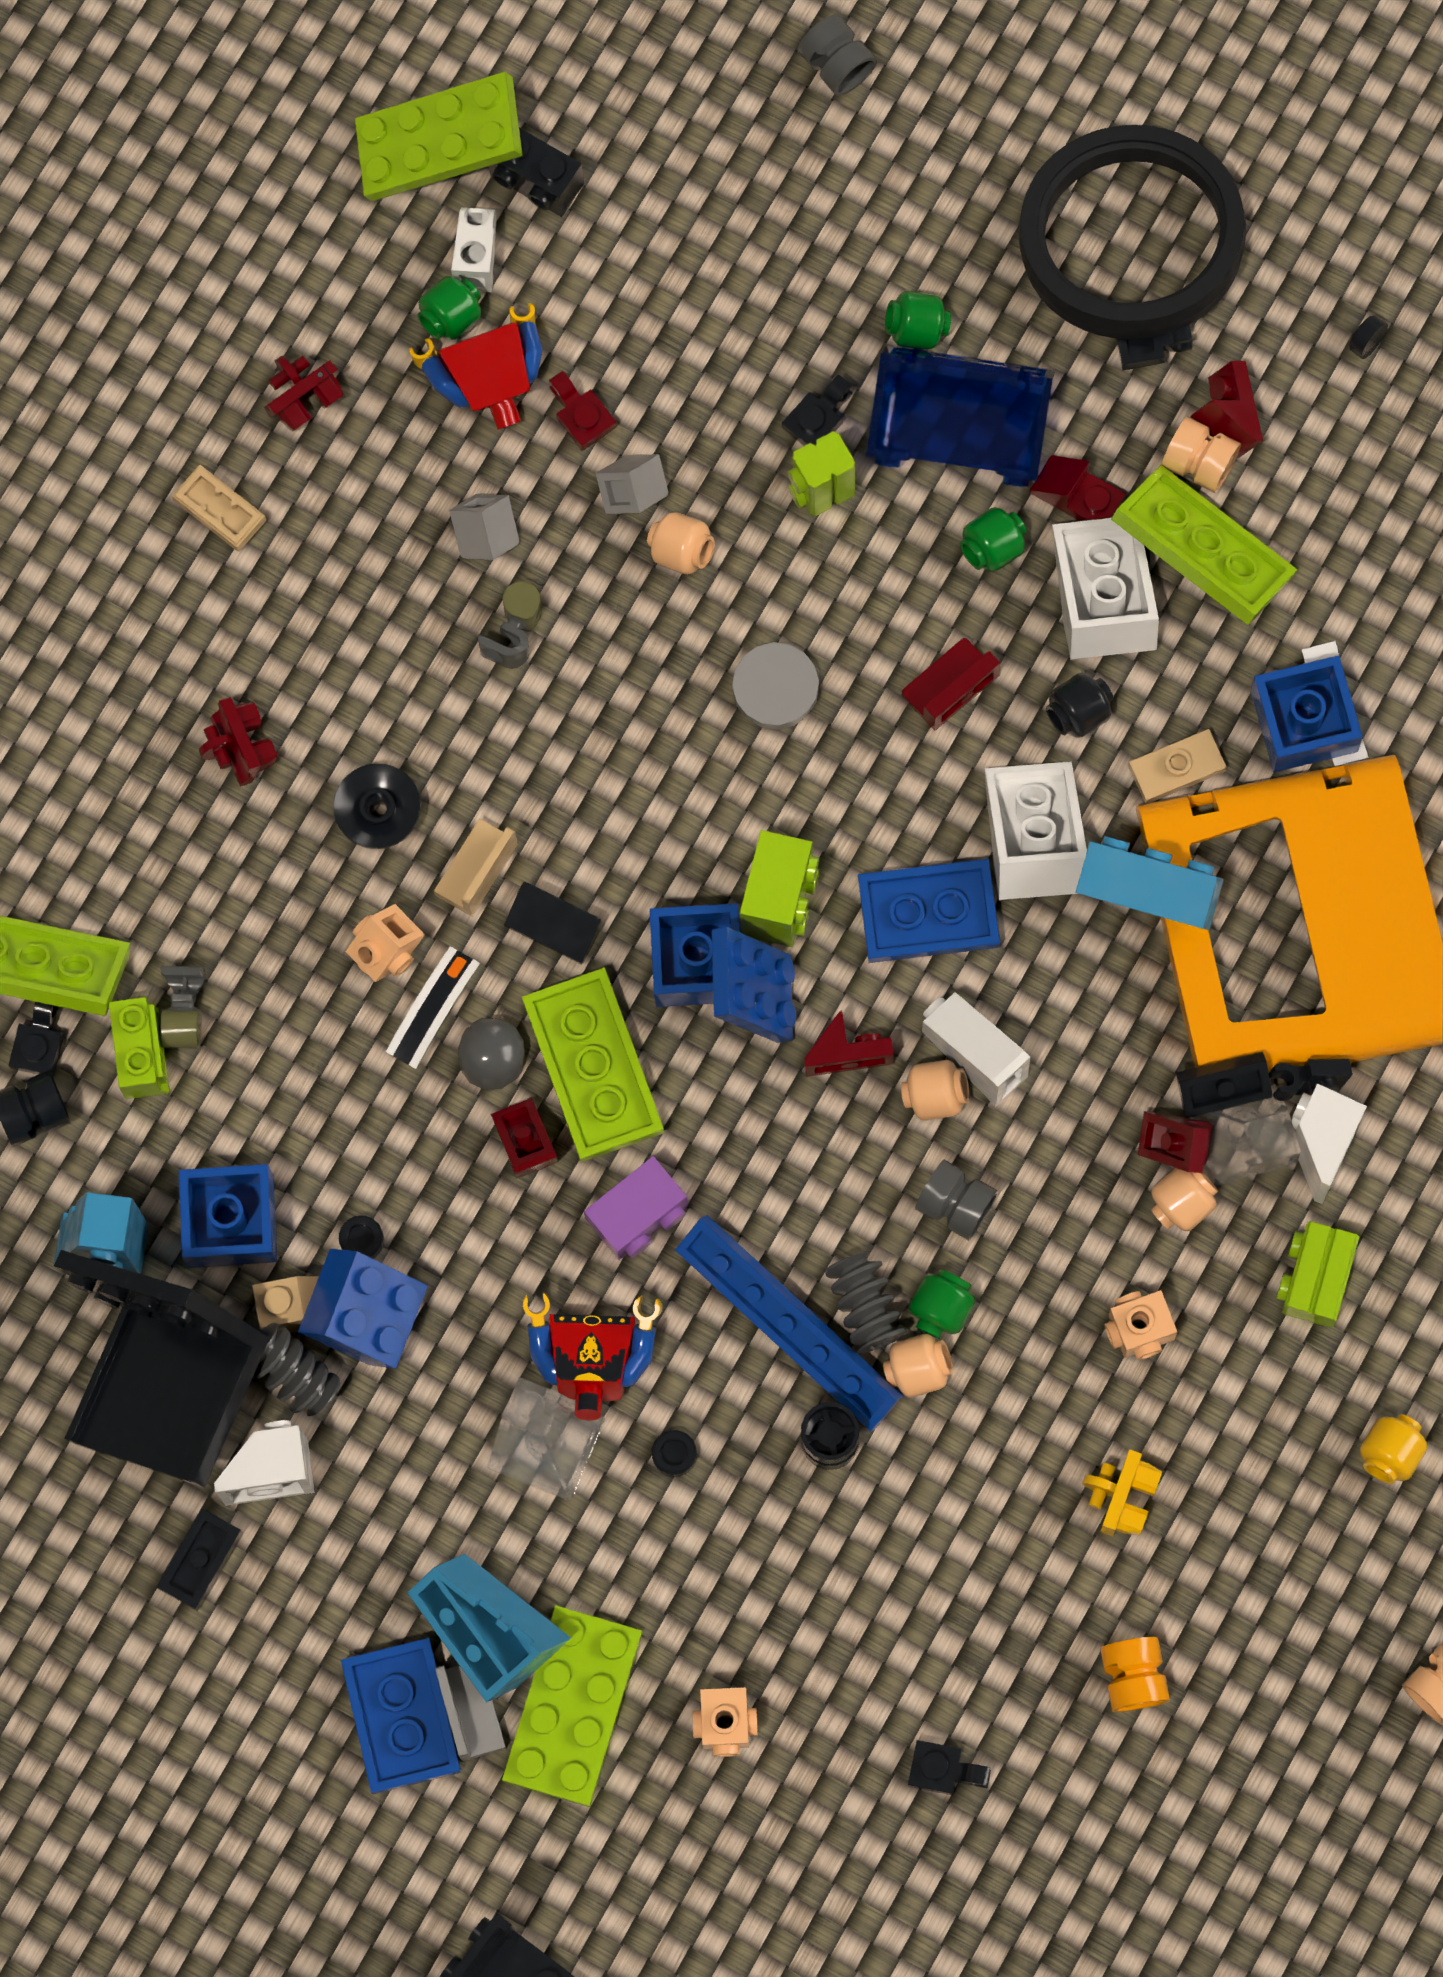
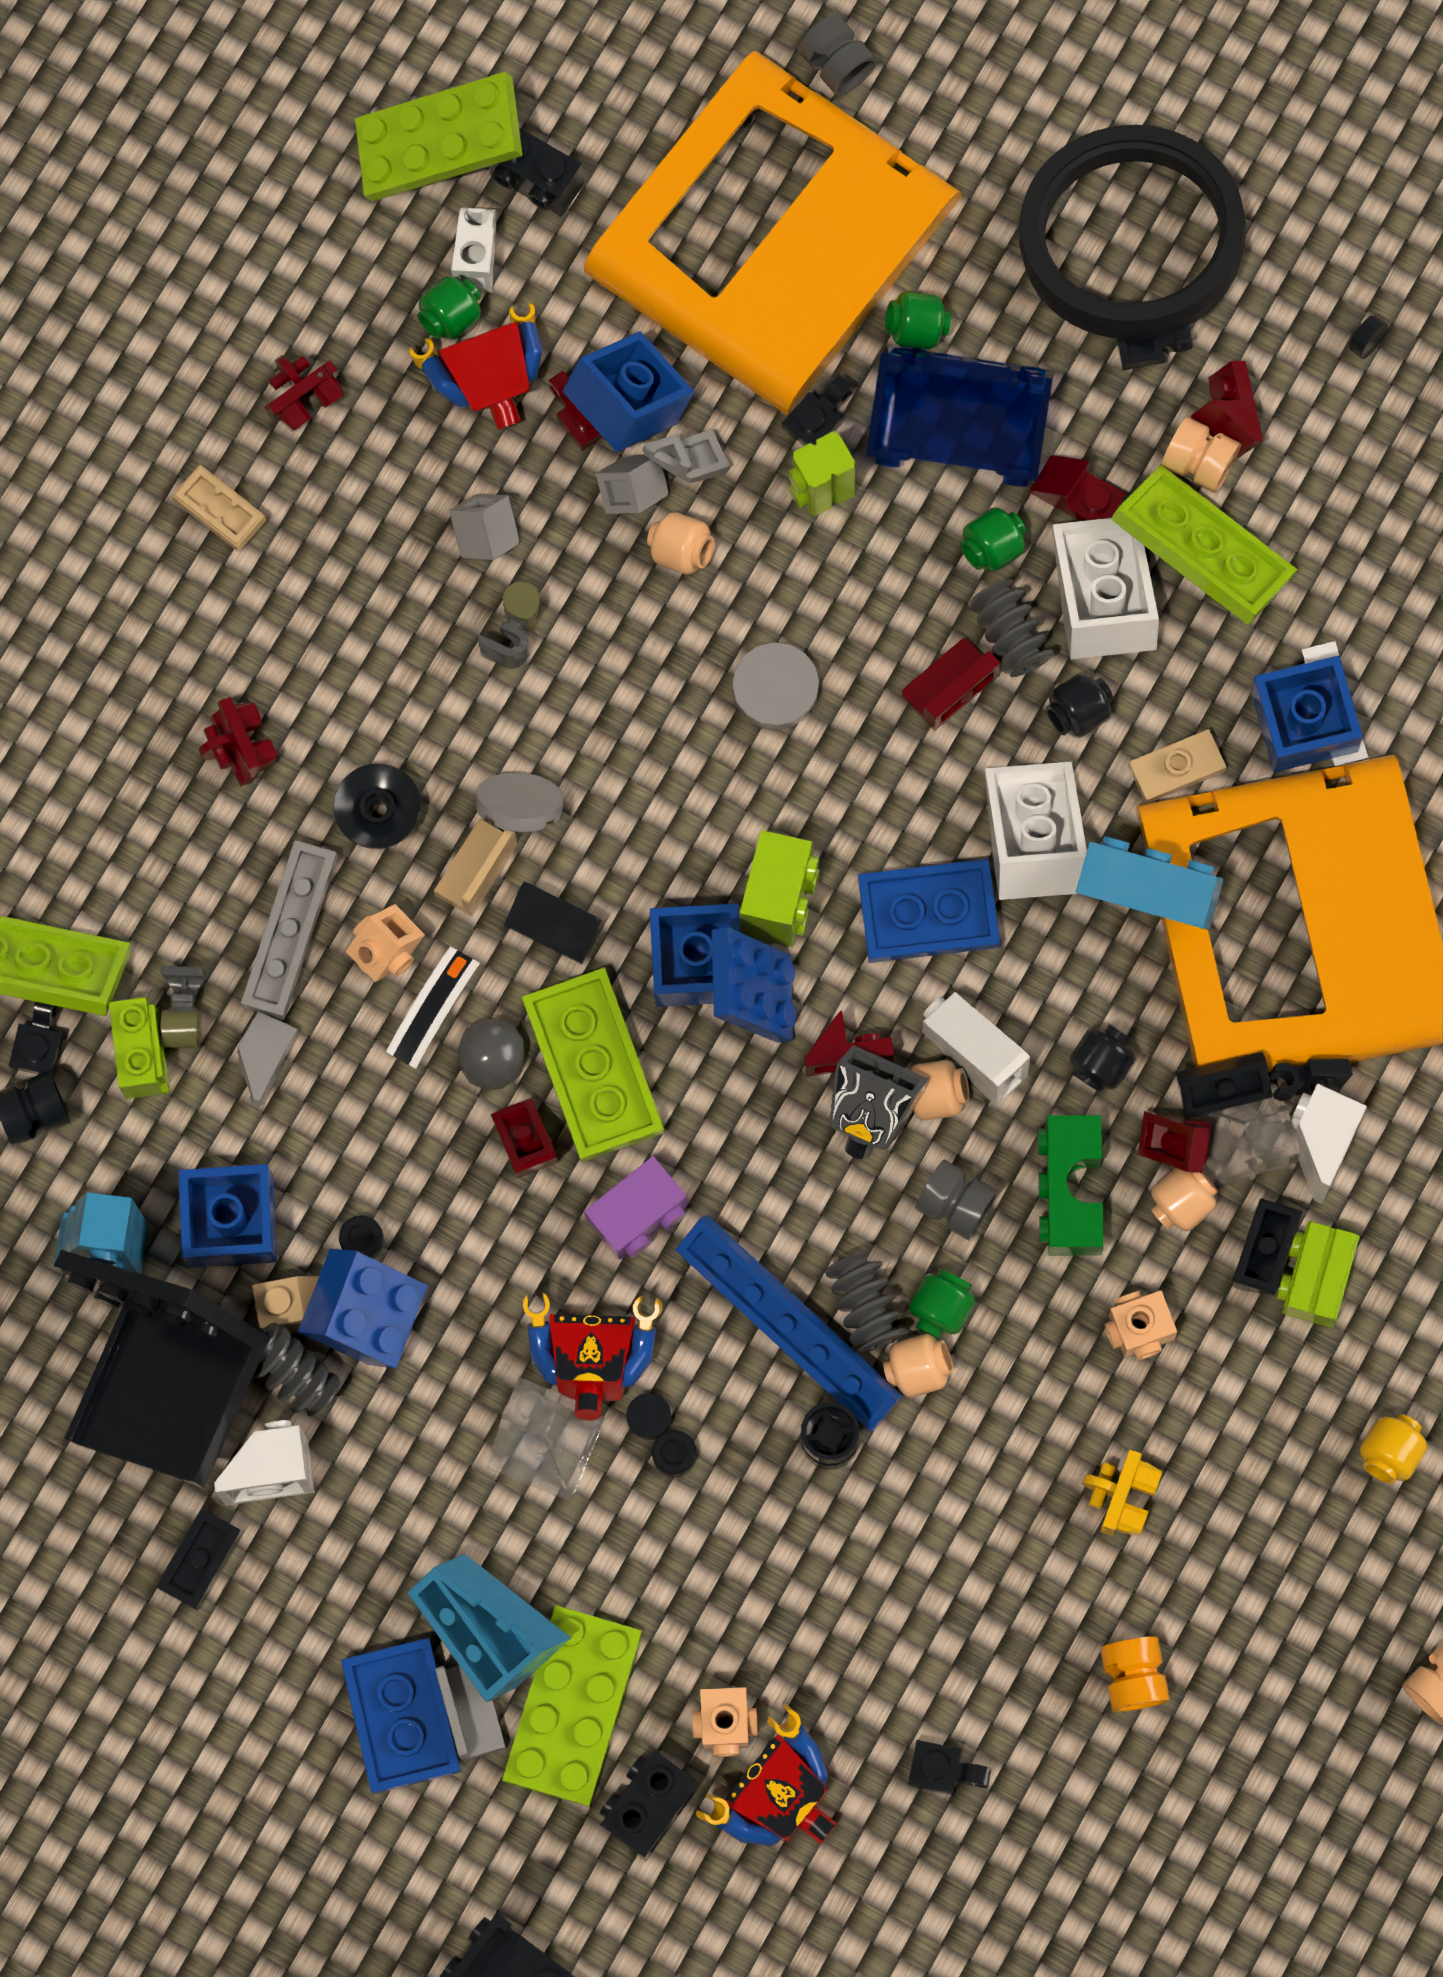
none -> light grey slope [237,1011,298,1108]
none -> light grey plate [241,840,338,1019]
none -> light grey tile [475,772,564,832]
none -> blue brick [562,331,695,452]
none -> light orange door [584,51,962,416]
none -> black brick [599,1750,700,1861]
none -> black tile [626,1393,672,1440]
none -> light grey slope [642,429,730,483]
none -> torso [696,1704,837,1846]
none -> dark grey torso [829,1045,929,1159]
none -> dark grey piece [970,579,1055,677]
none -> green arch [1038,1115,1103,1256]
none -> black head [1070,1024,1136,1093]
none -> black slope [1232,1198,1303,1296]

